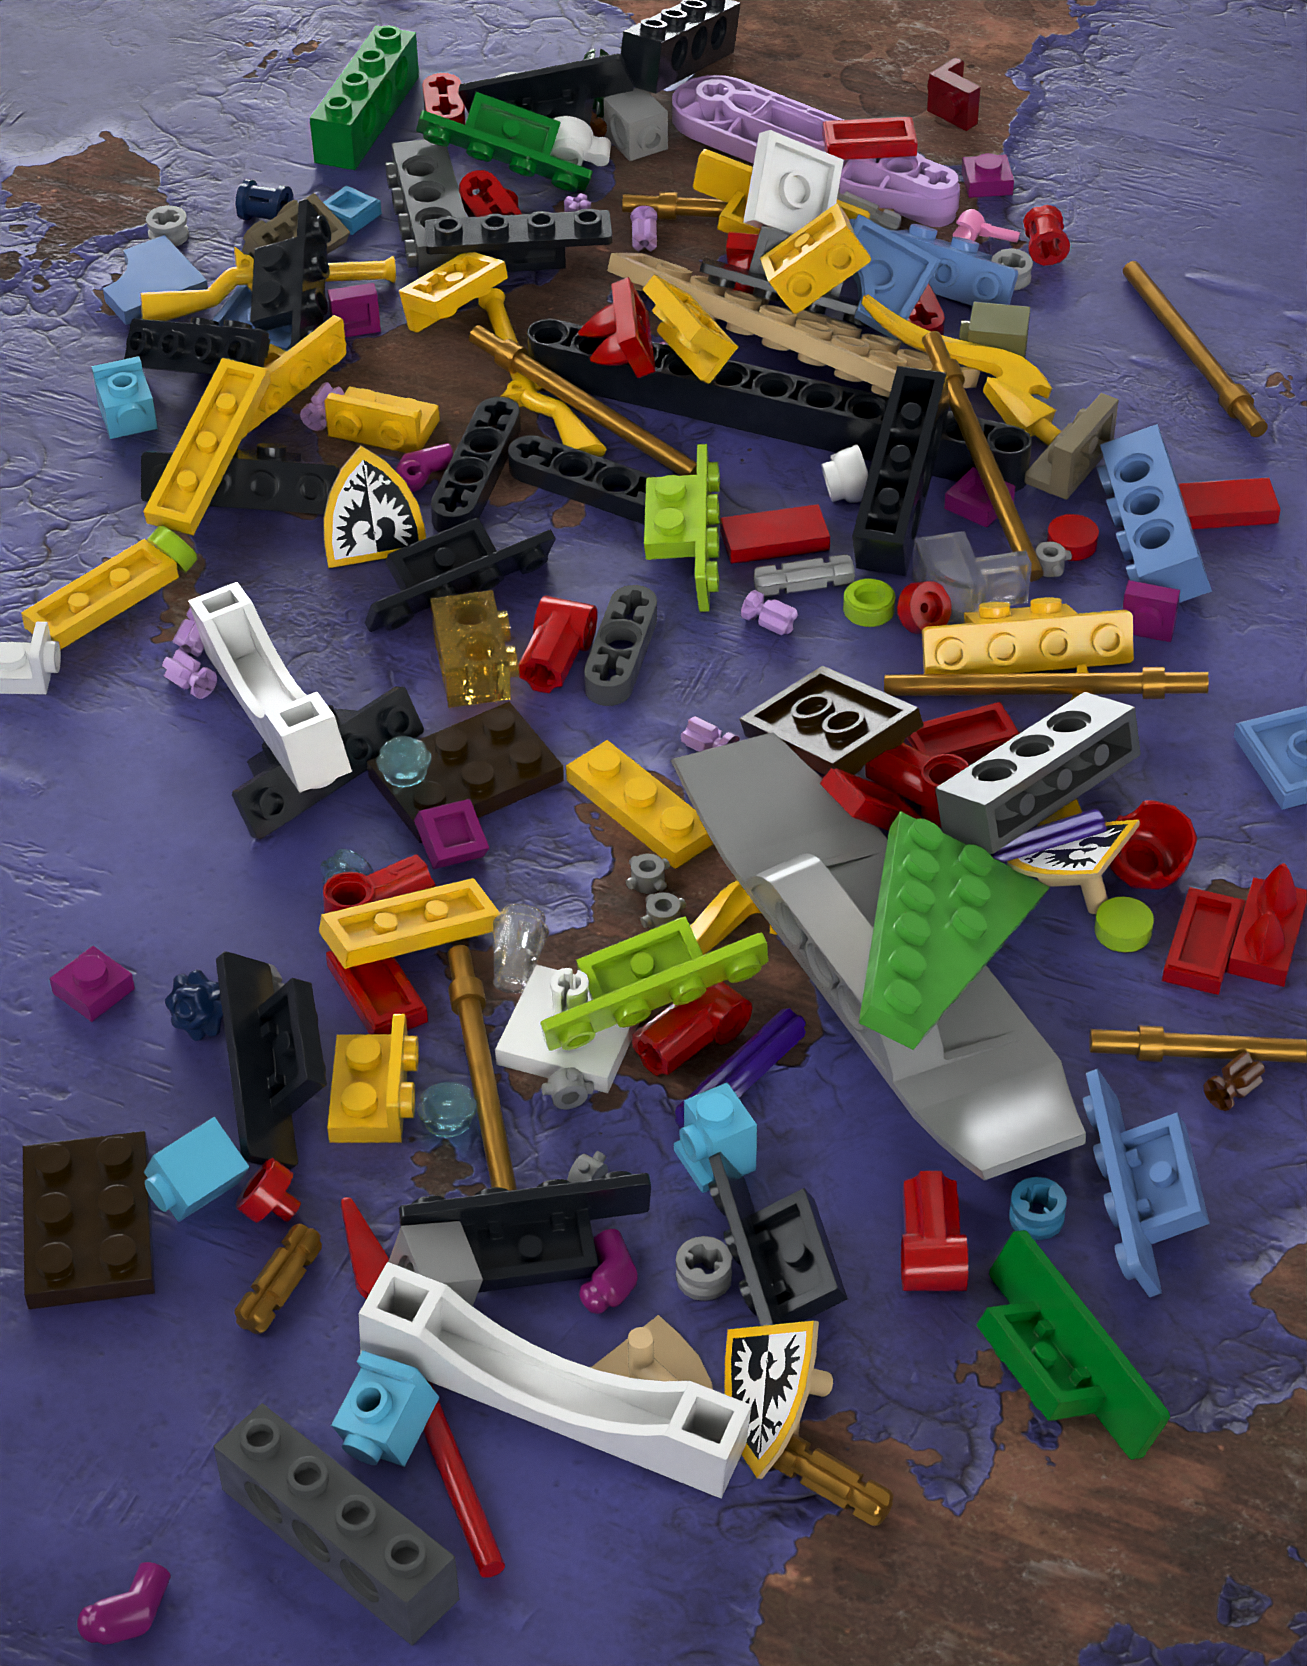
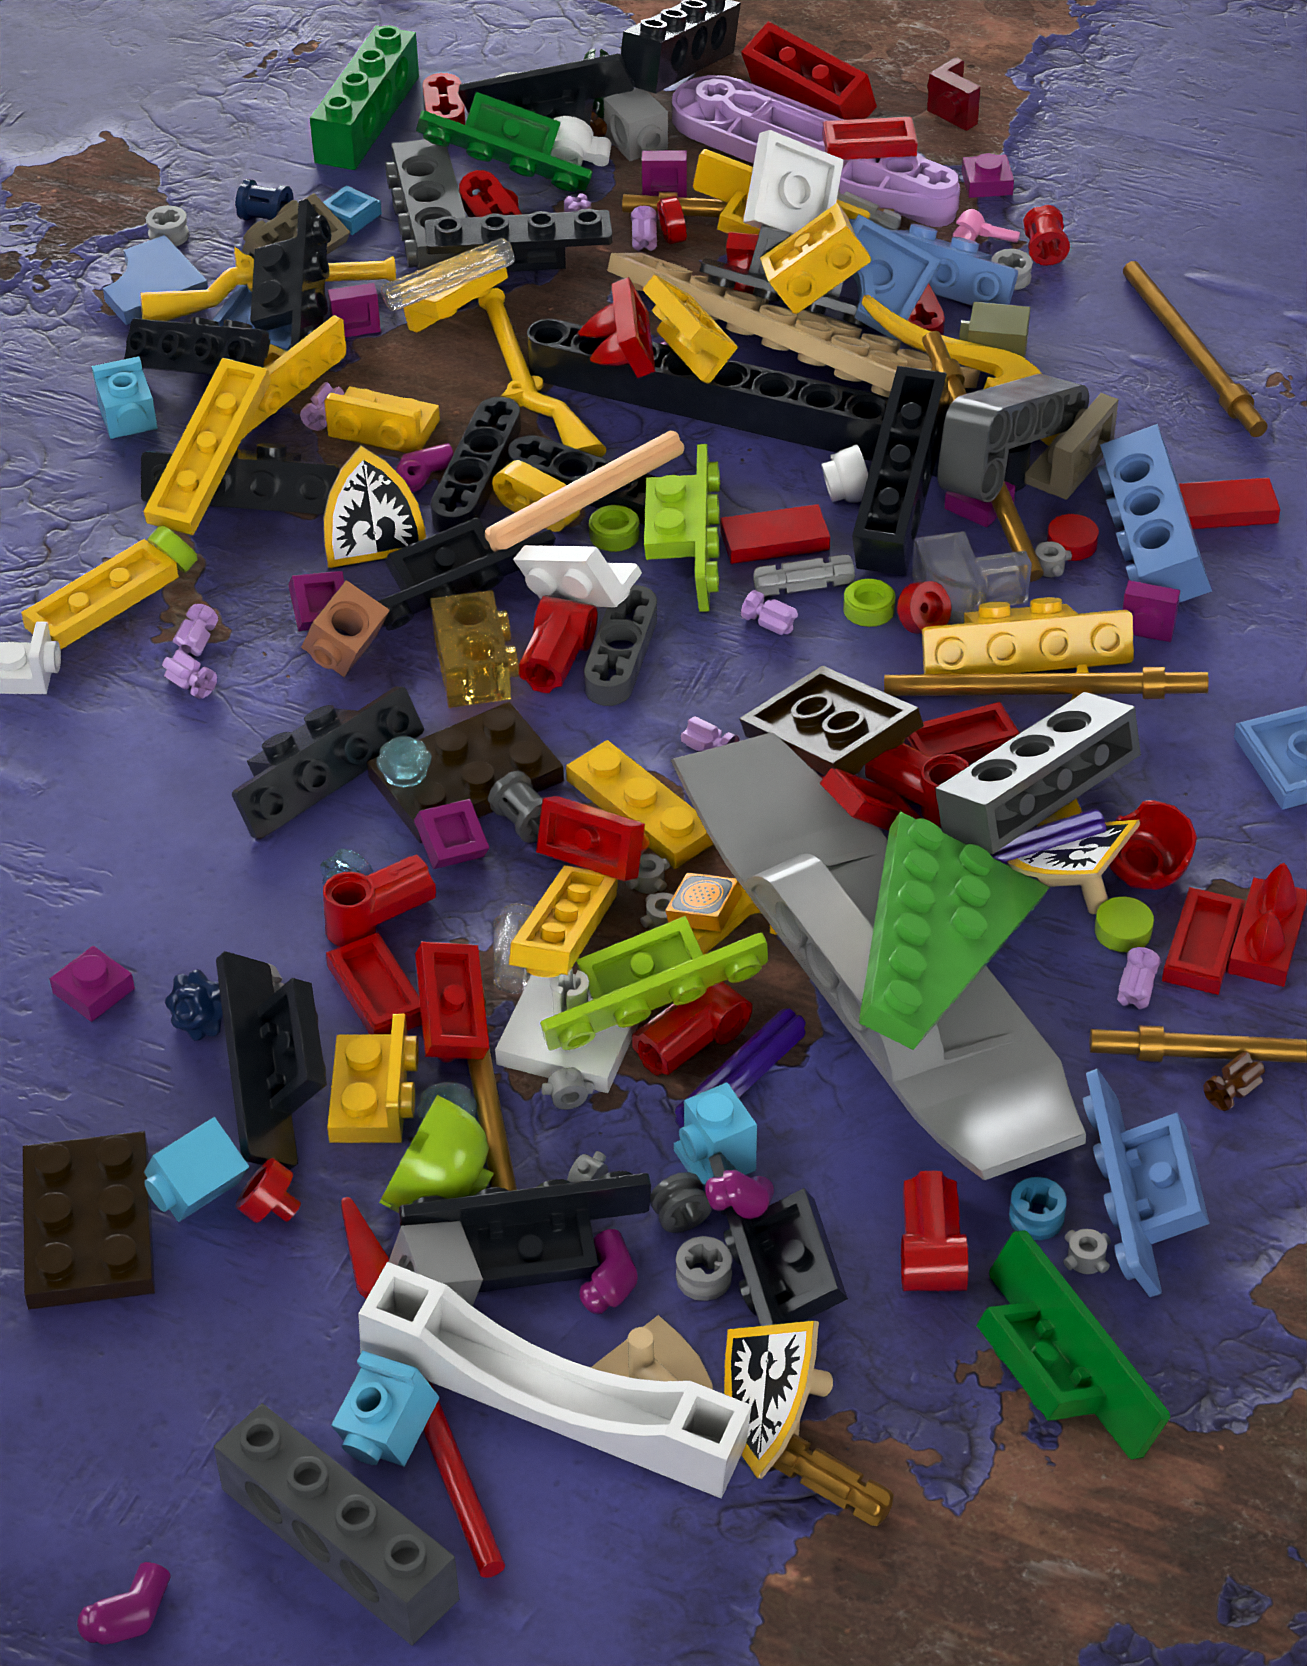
white arch [188,582,352,793] -> none
pearl gold axle [234,1223,322,1334] -> none
yellow plate [319,878,501,969] -> none
pearl gold bar [469,325,697,476] -> none
none -> magenta plate [288,571,345,631]
none -> nougat brick [301,580,390,678]
none -> lime cylinder [379,1095,494,1213]
none -> clear axle [381,238,515,311]
none -> red tile [415,941,490,1063]
none -> light nougat axle [485,430,685,552]
none -> dark grey bush [488,771,546,843]
none -> yellow beam [492,460,581,532]
none -> yellow plate [509,865,618,978]
none -> white bracket [513,545,642,607]
none -> red tile [536,796,650,881]
none -> lime tile [589,505,639,552]
none -> magenta plate [642,150,687,198]
none -> dark grey bush [650,1172,712,1233]
none -> red tile [657,196,687,244]
none -> light orange tile [665,873,742,932]
none -> magenta arm [705,1170,774,1219]
none -> red brick [741,21,877,120]
none -> dark grey beam [937,374,1089,502]
none -> light grey piece [1063,1229,1111,1274]
none -> lavender piece [1117,947,1161,1009]

